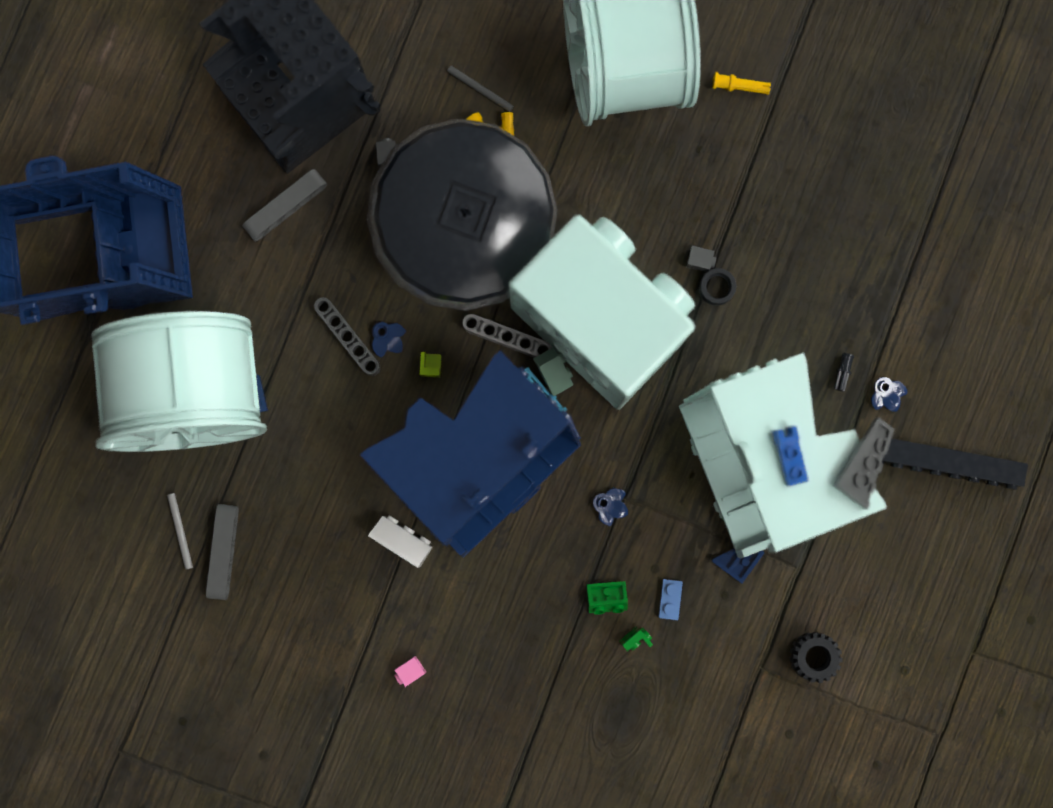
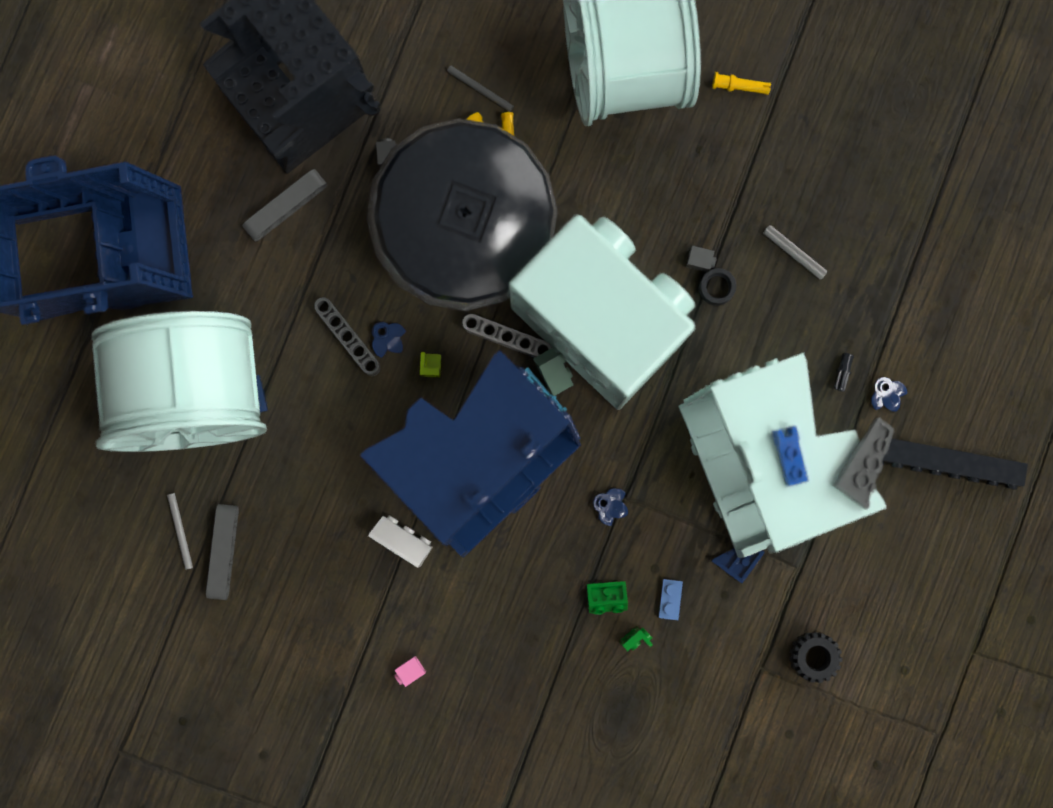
none -> light grey axle [764,225,827,279]

